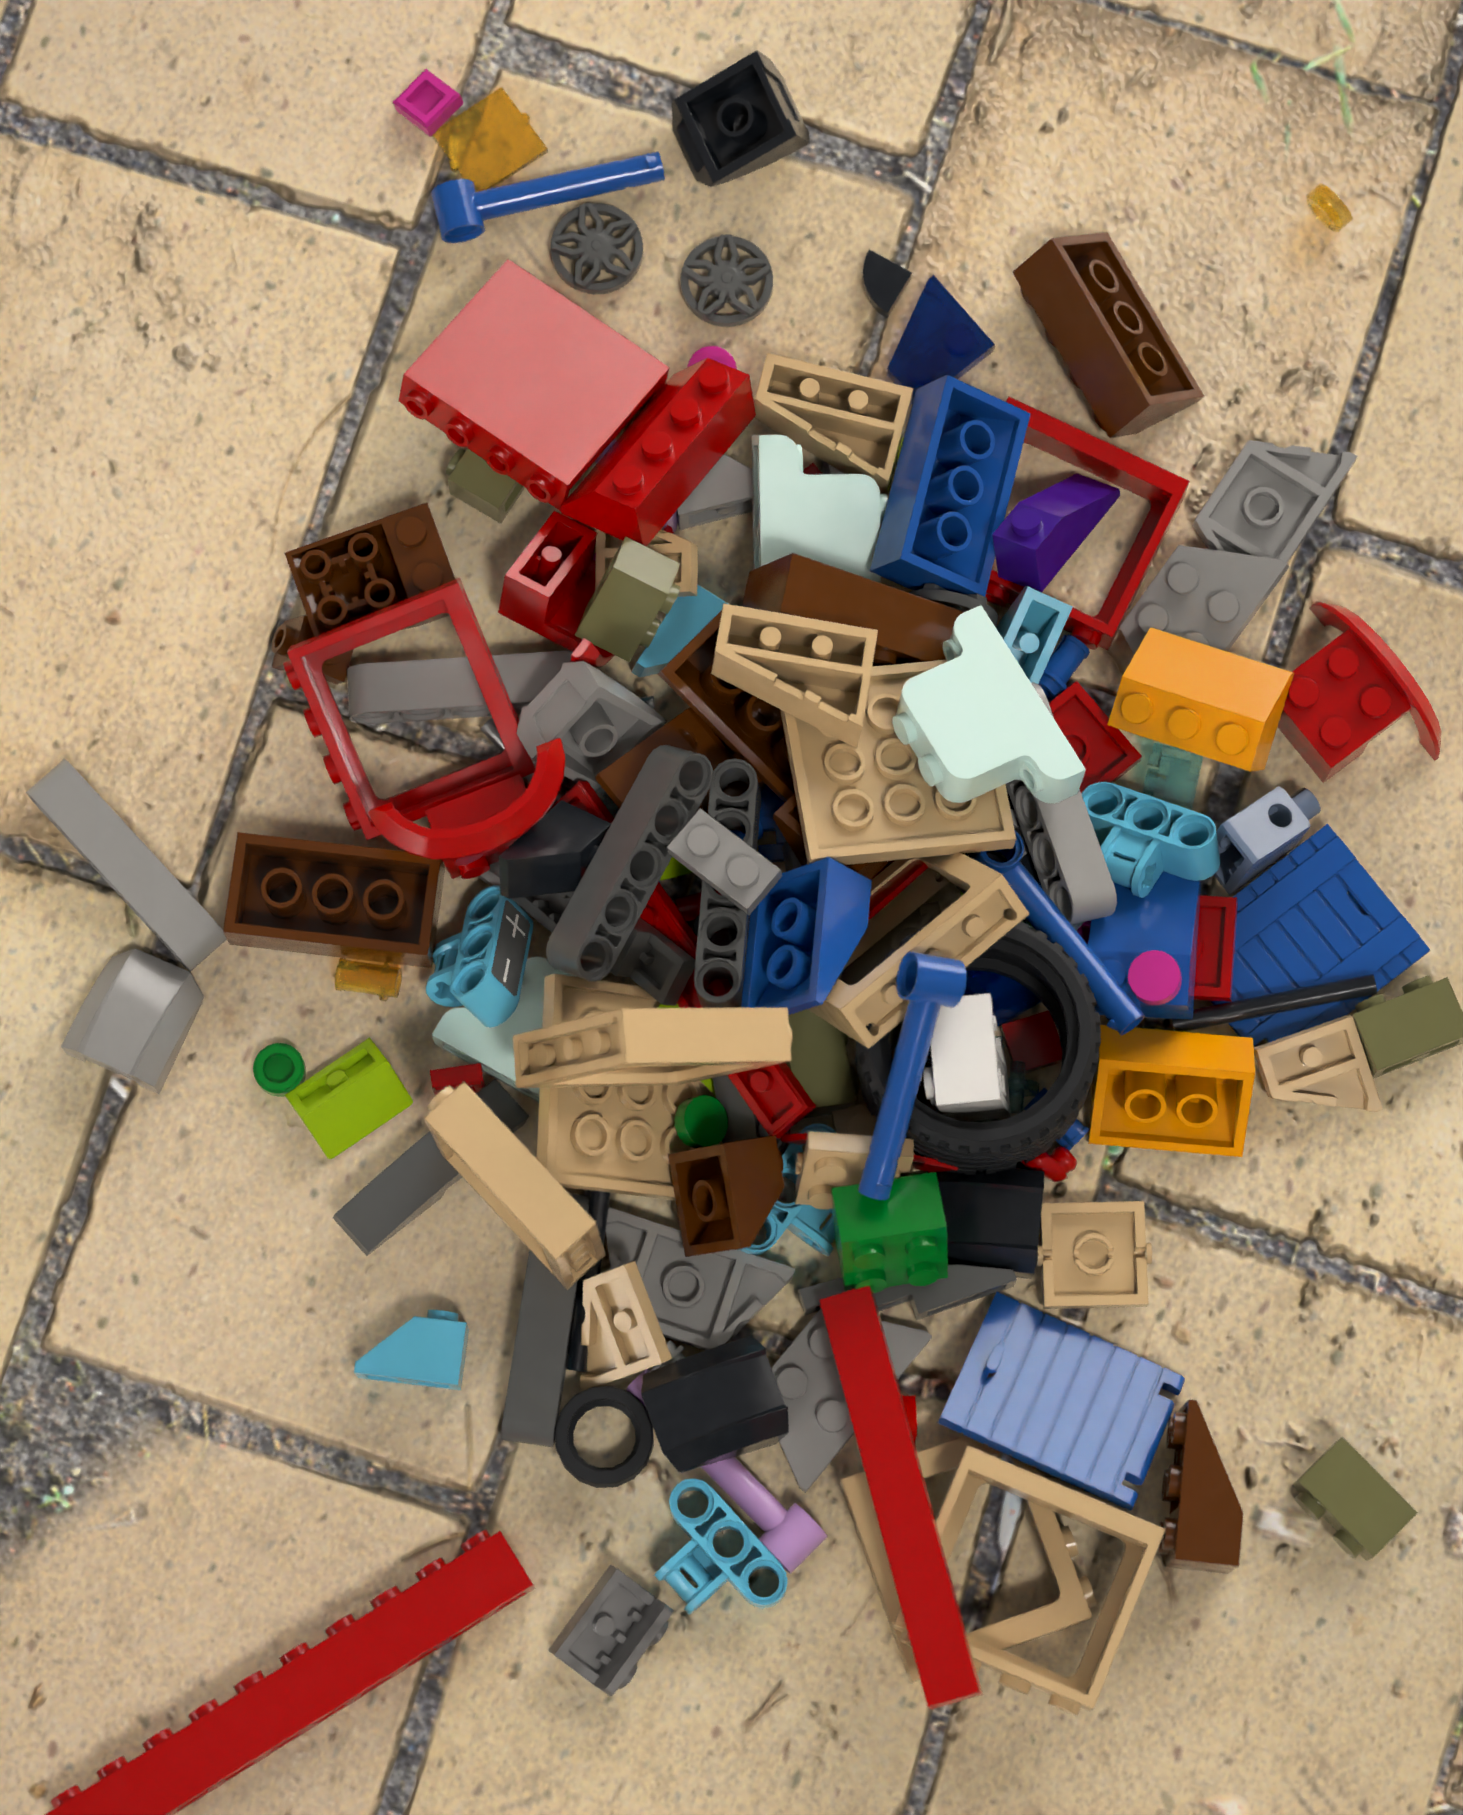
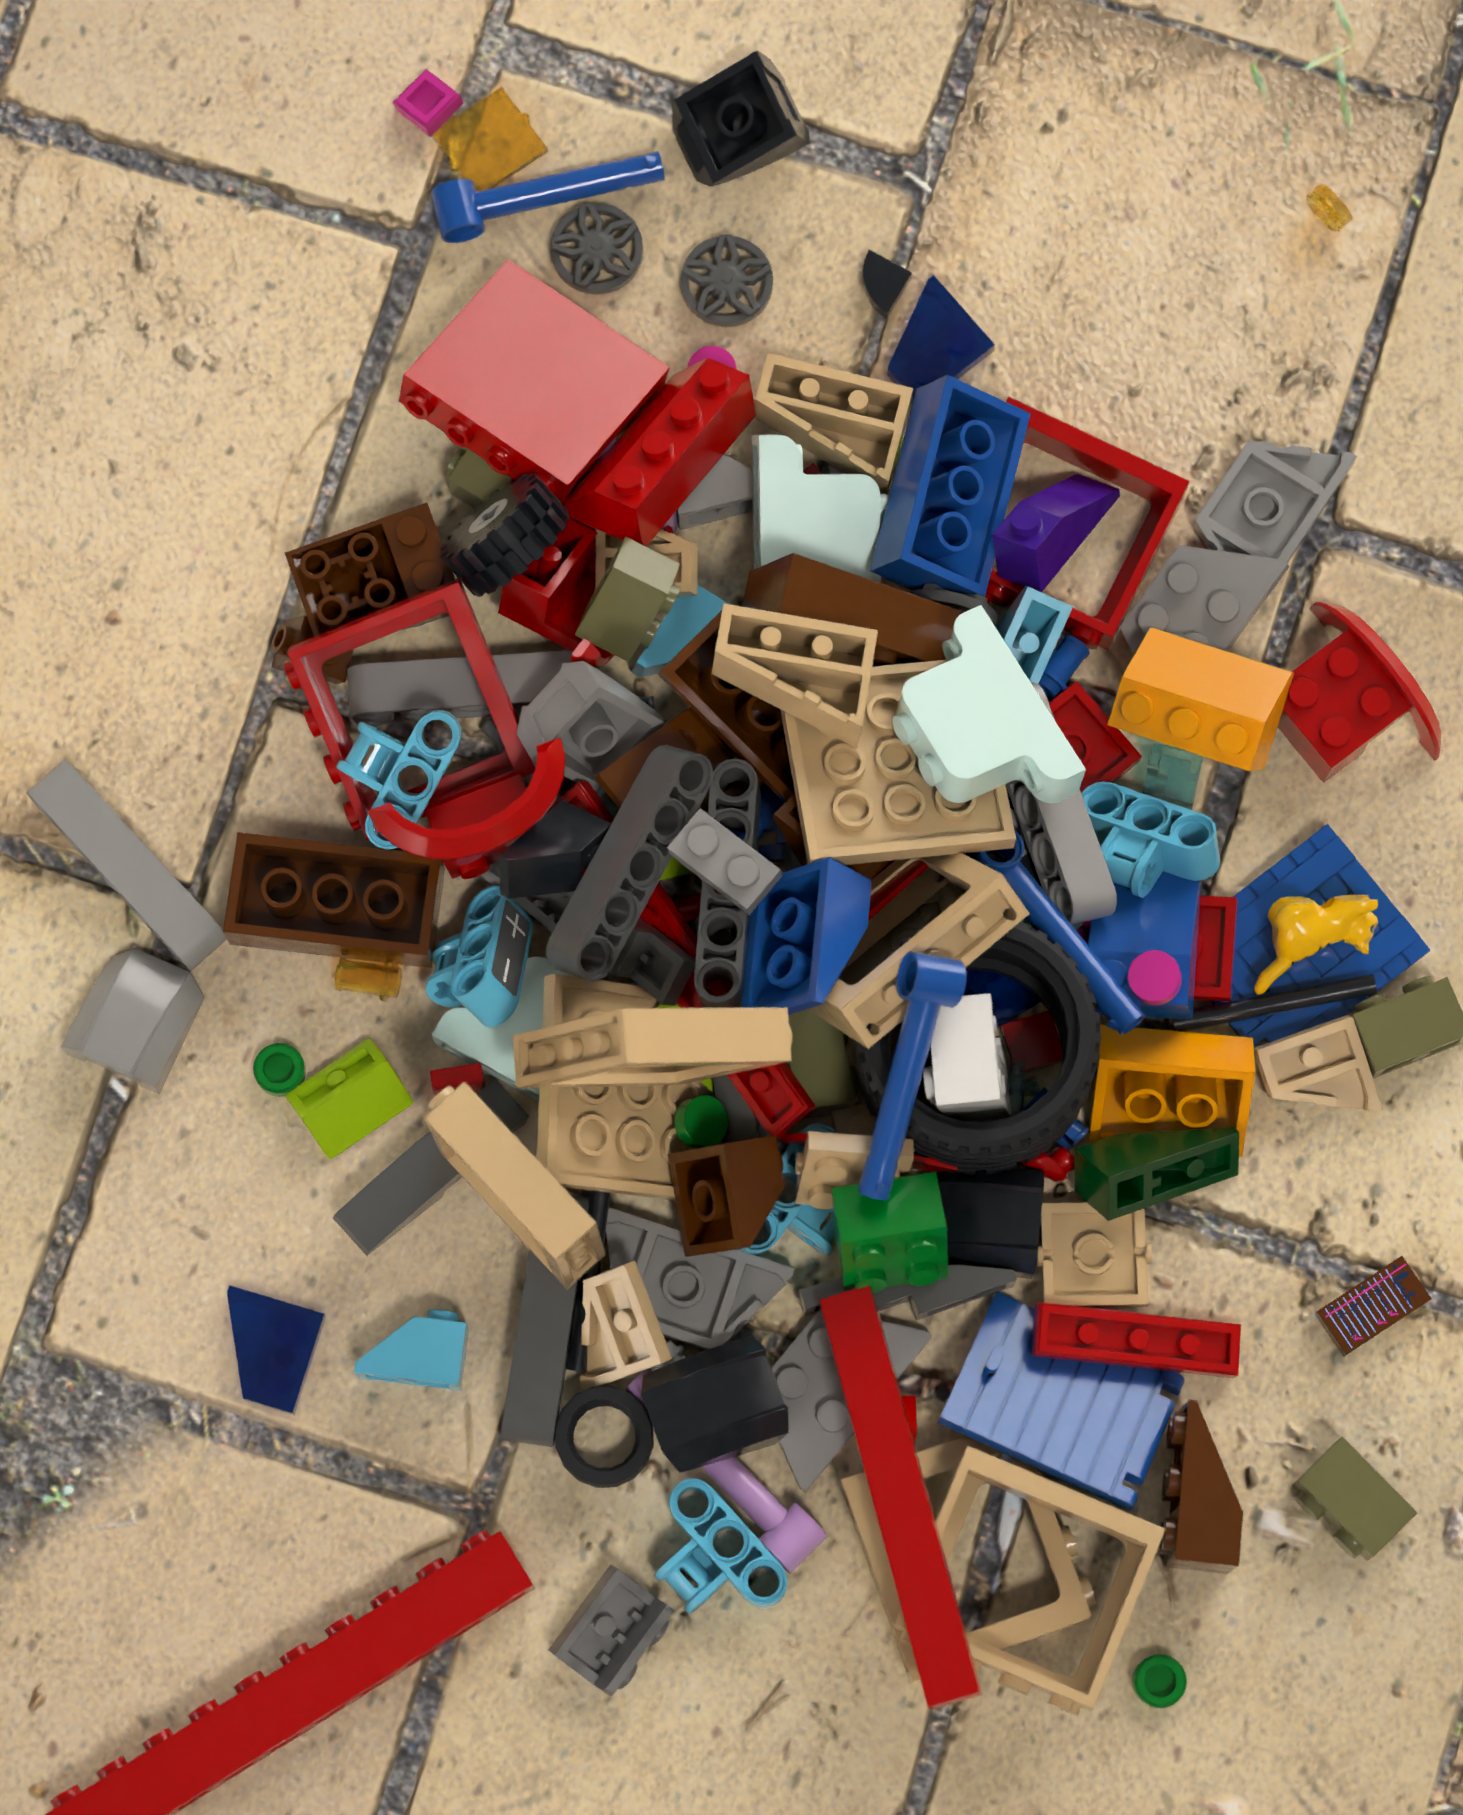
reddish brown slope [1012,232,1205,438] -> none
sand blue torso [1214,786,1321,895] -> none
none -> clear blue wing [227,1285,326,1415]
none -> medium azure beam [336,710,462,849]
none -> black wheel [439,473,570,597]
none -> red tile [1031,1302,1241,1378]
none -> dark green slope [1075,1127,1239,1221]
none -> green tile [1132,1654,1187,1709]
none -> yellow animal [1254,895,1378,995]
none -> reddish brown tile [1315,1256,1432,1357]

